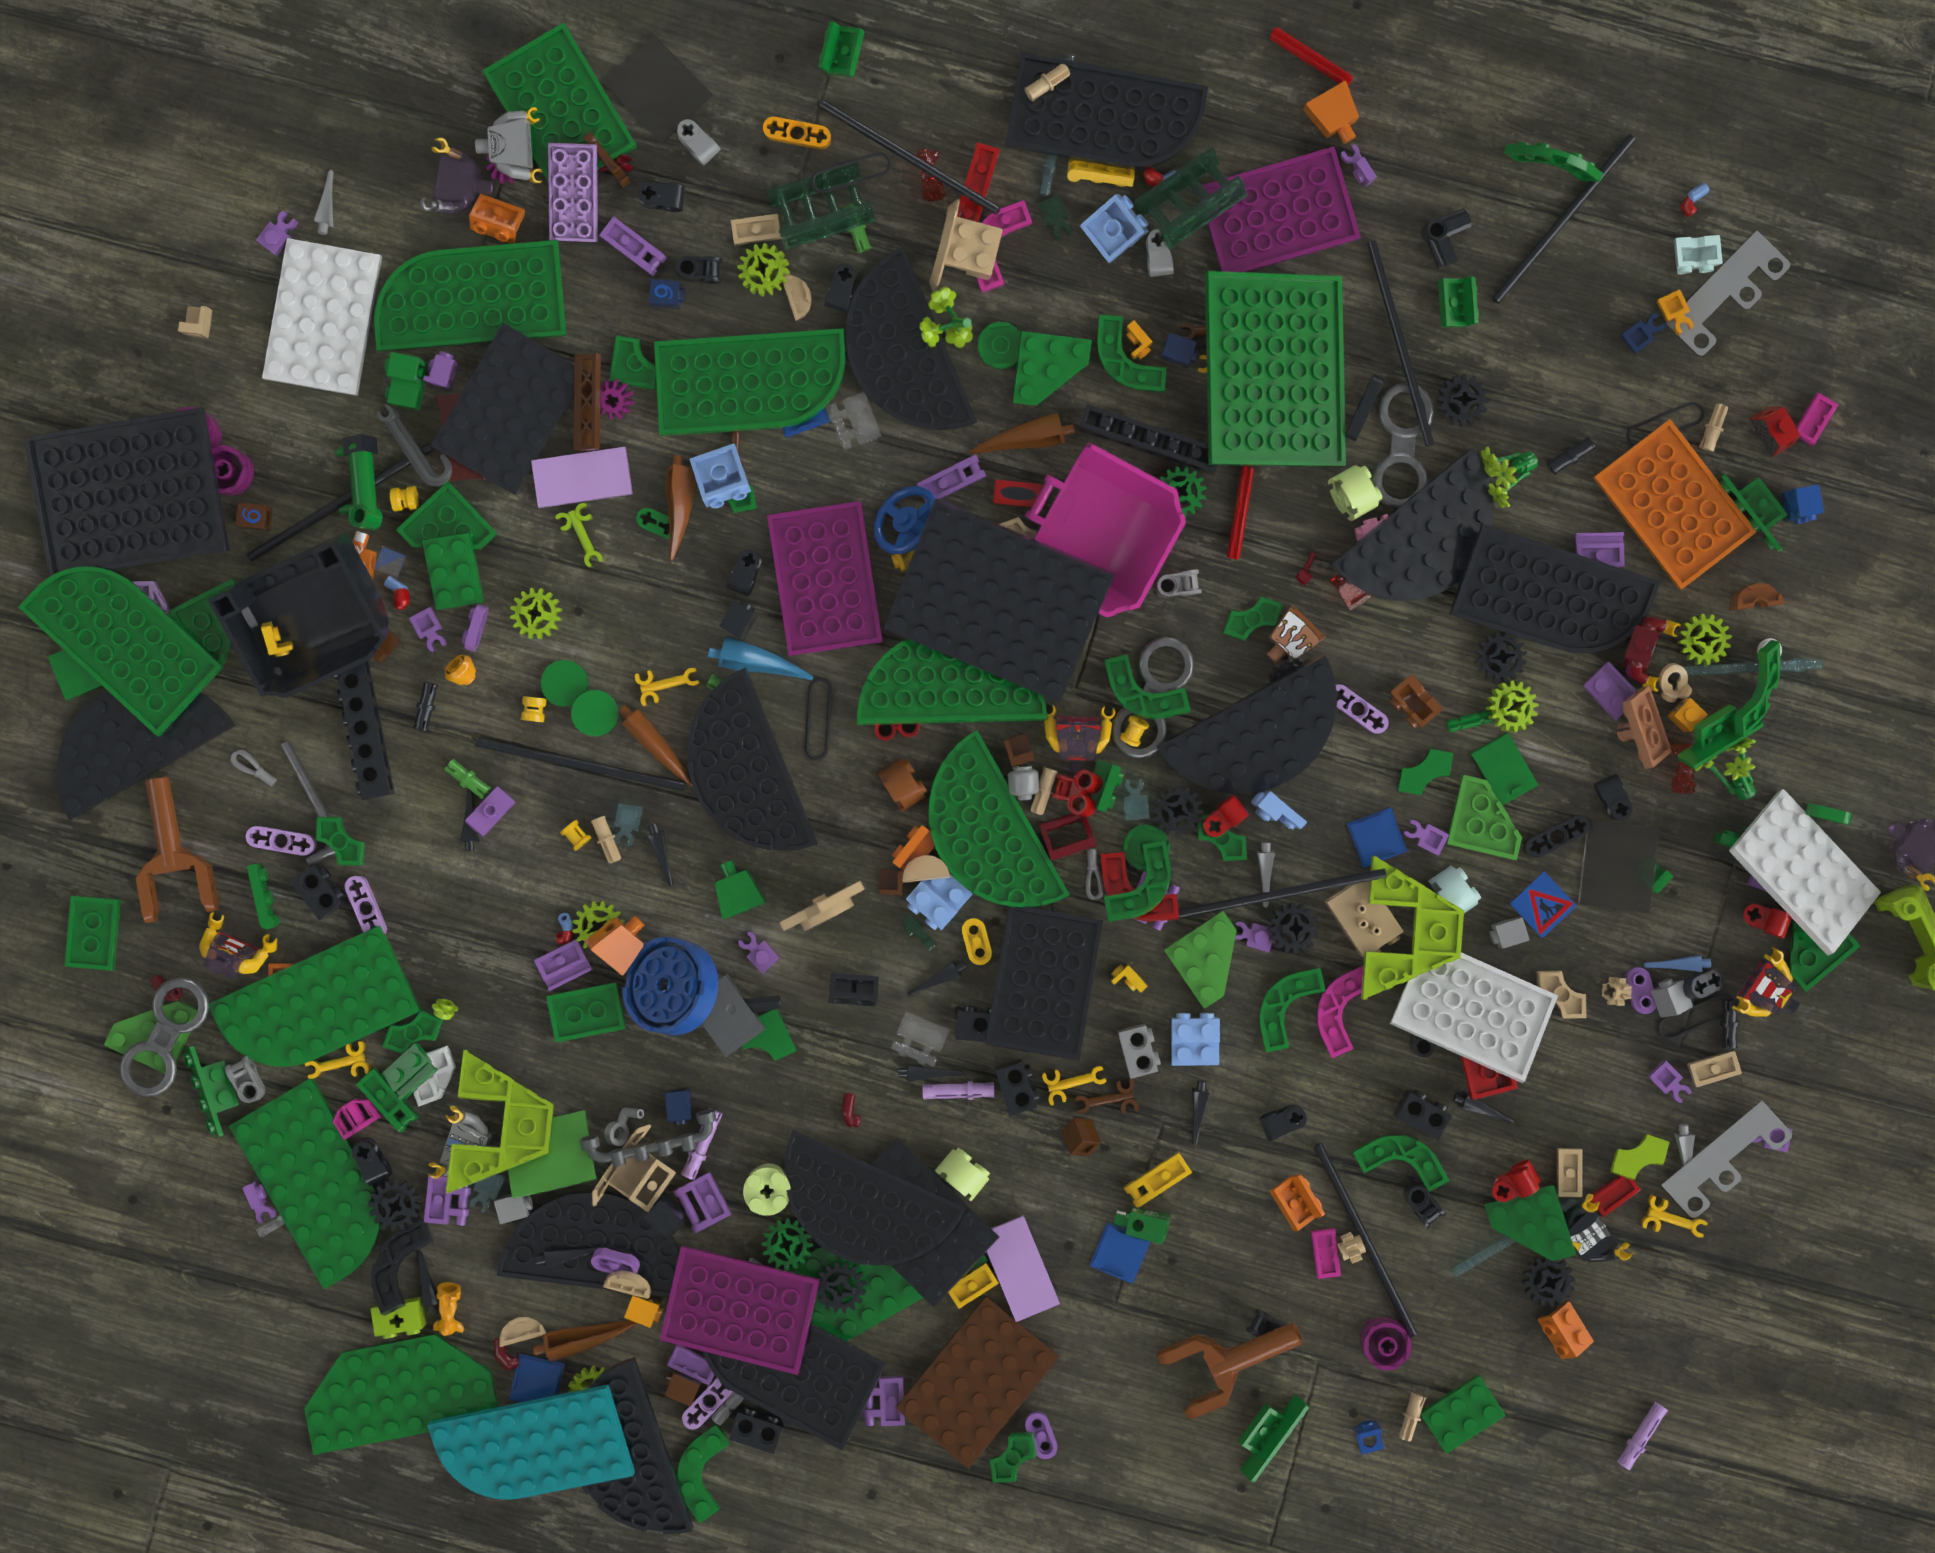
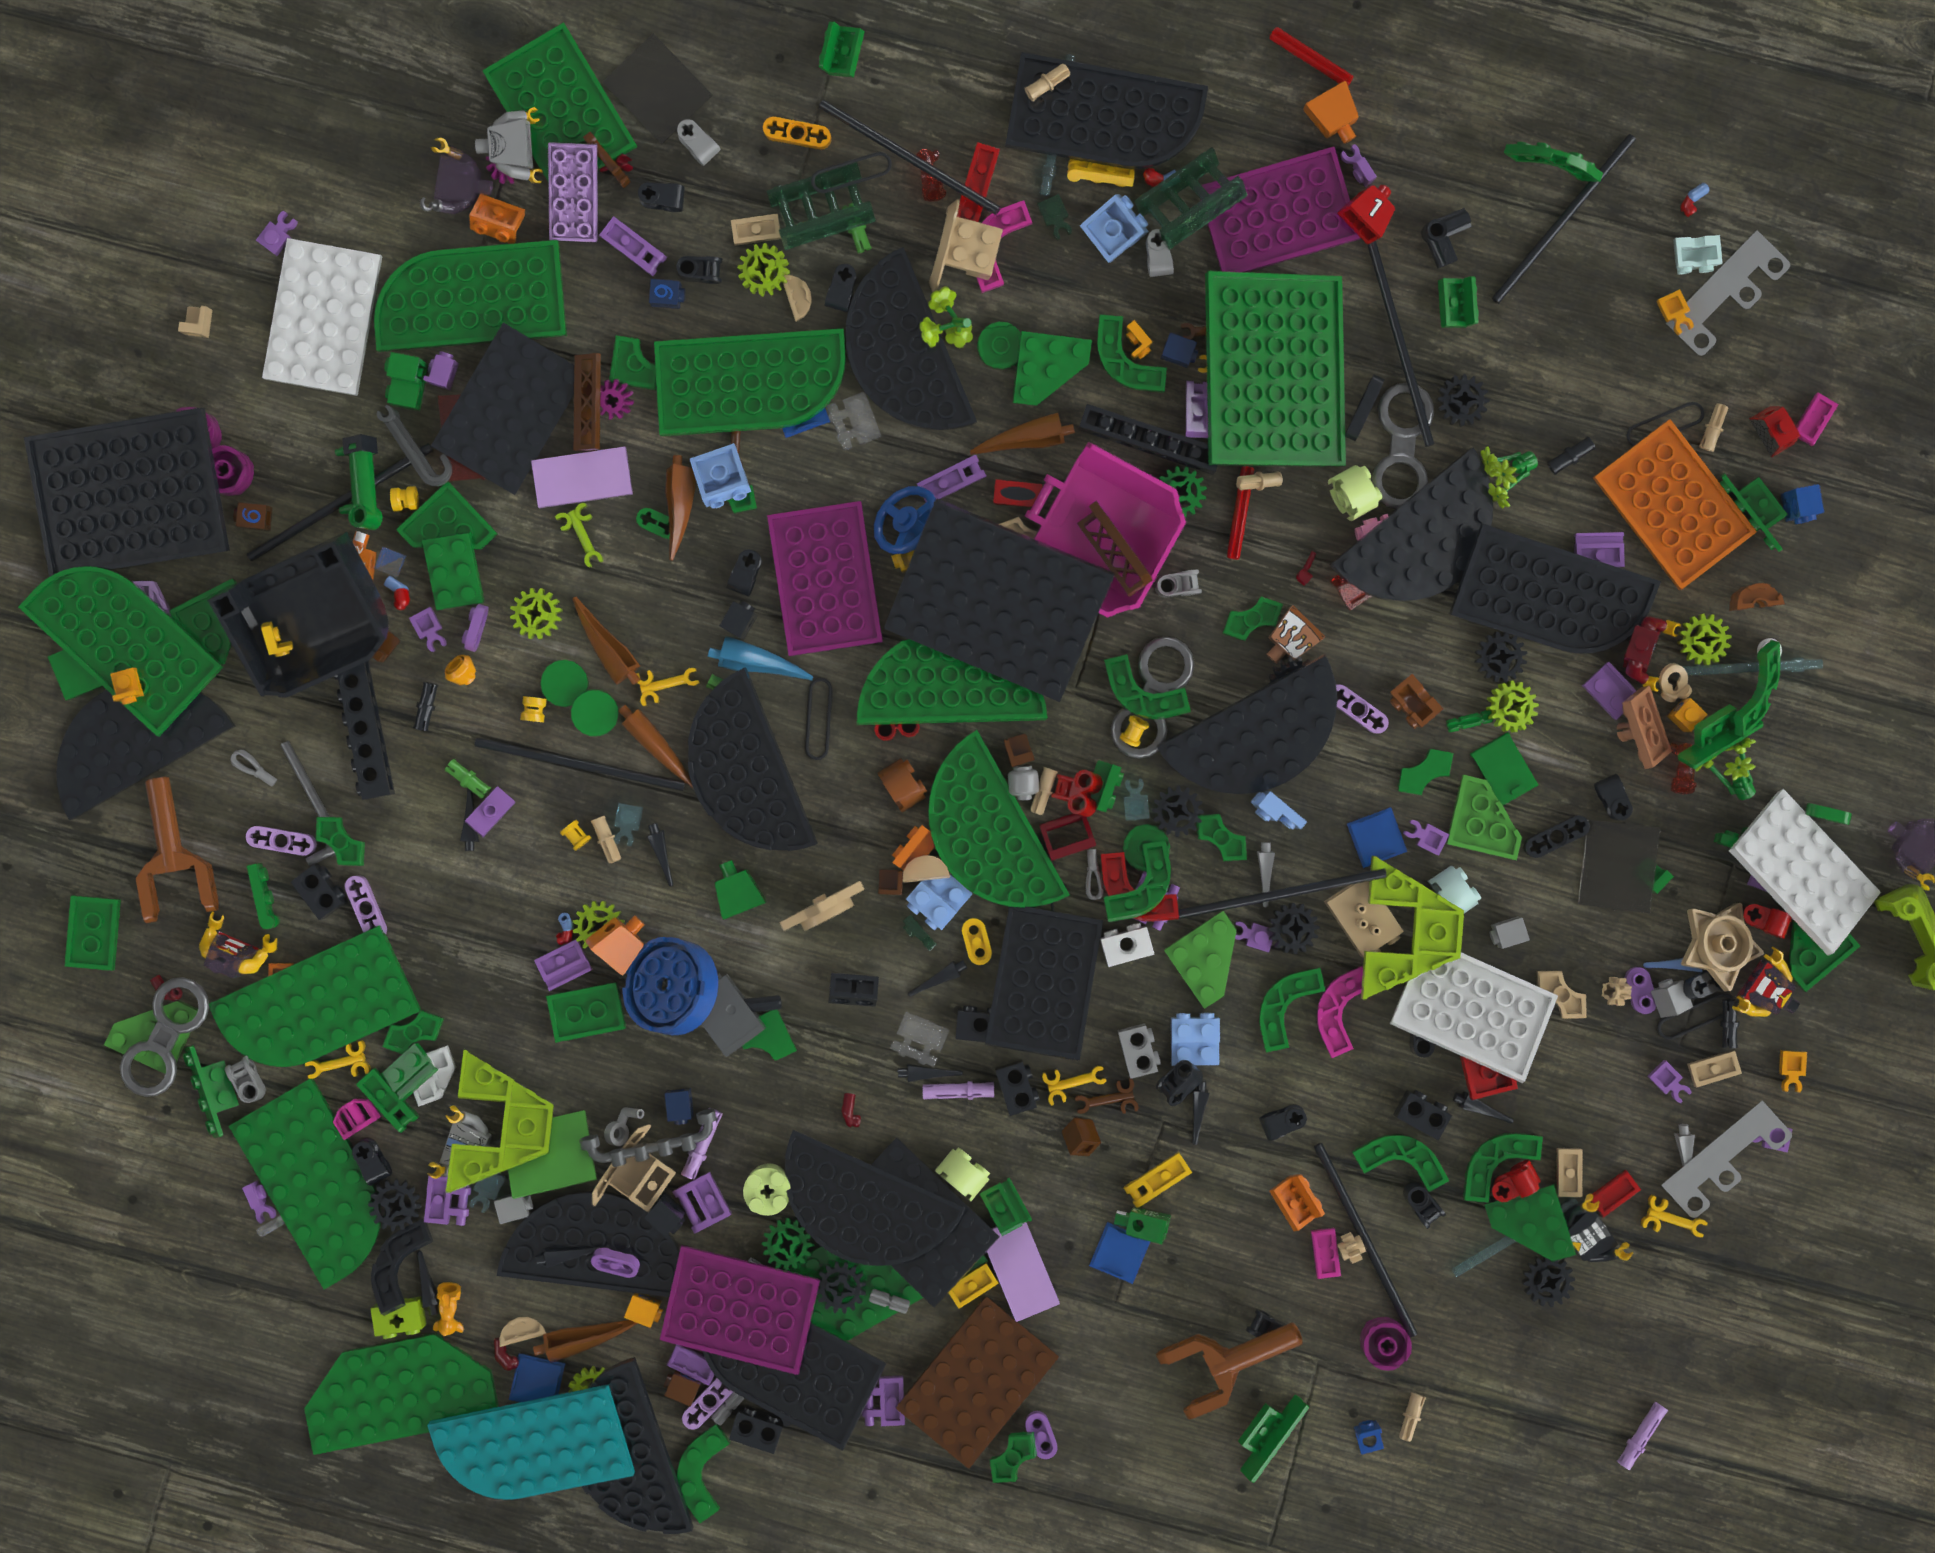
light grey piece [313,170,334,235] -> none
lime plate [432,999,458,1020] -> none
tan tile [603,1271,651,1299] -> none
medium lavender plate [738,931,780,974] -> none
torso [1044,704,1116,772] -> none
yellow bracket [1110,963,1148,993] -> none
red piece [1203,795,1250,837] -> none
green plate [1421,1374,1506,1454] -> none
blue piece [1510,871,1577,938] -> none
orange bracket [1538,1301,1594,1359] -> none
lime tile [1610,1134,1670,1180] -> none
dark blue plate [1620,312,1667,355] -> none
none -> light orange bracket [110,668,144,705]
none -> dark orange piece [573,597,641,685]
none -> light grey piece [869,1289,910,1314]
none -> green plate [980,1178,1032,1236]
none -> reddish brown fence [1077,501,1153,597]
none -> white brick [1100,923,1154,967]
none -> black piece [1156,1060,1203,1106]
none -> medium lavender plate [1185,381,1208,438]
none -> tan axle [1236,471,1283,491]
none -> red torso [1337,185,1395,245]
none -> green plate [1463,1133,1543,1203]
none -> tan plate [1681,903,1764,991]
none -> light orange plate [1779,1050,1807,1092]

